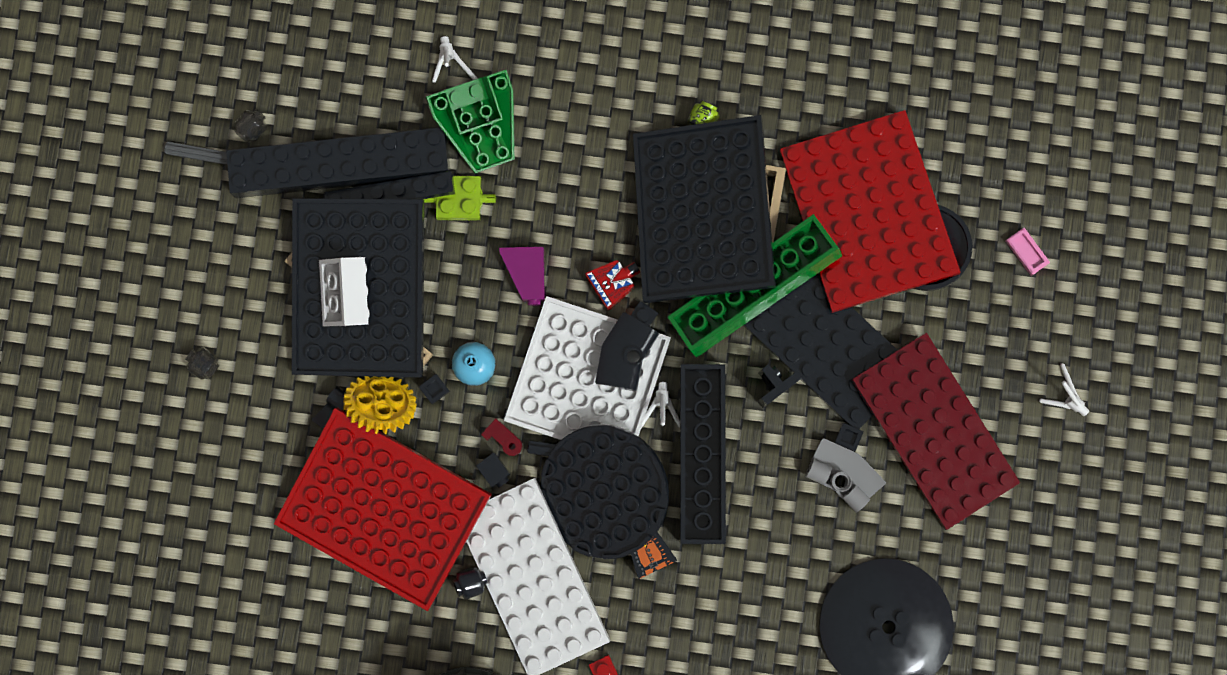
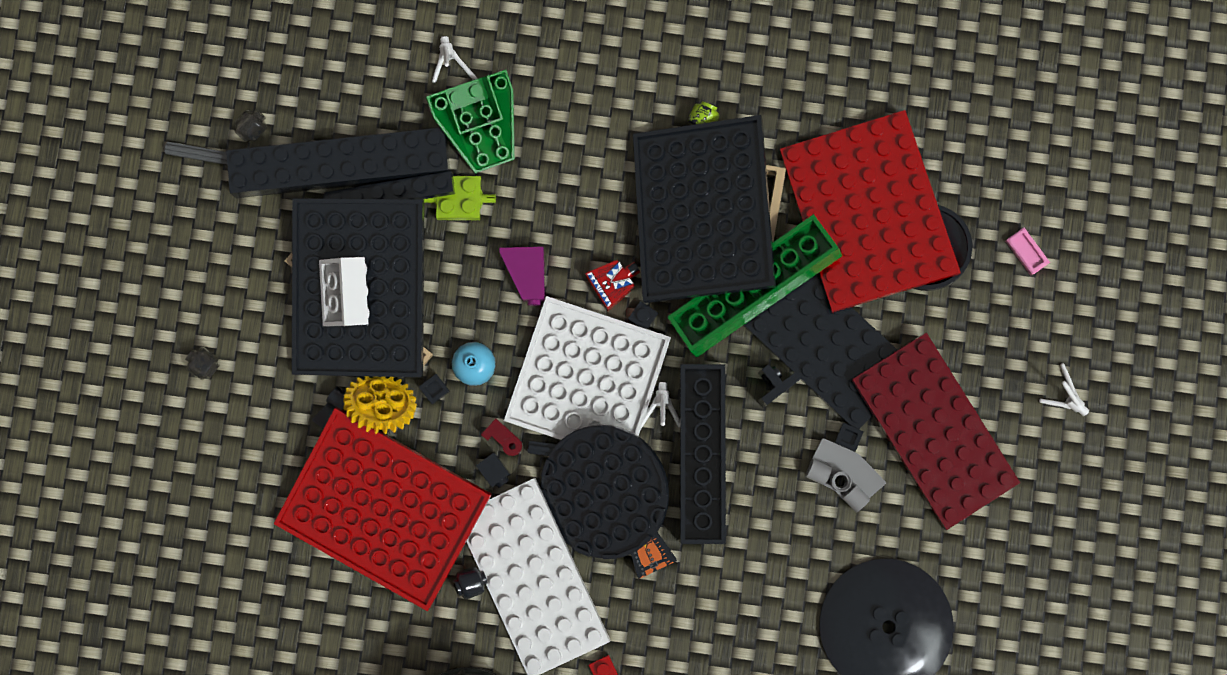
black panel [595,312,659,391] -> none

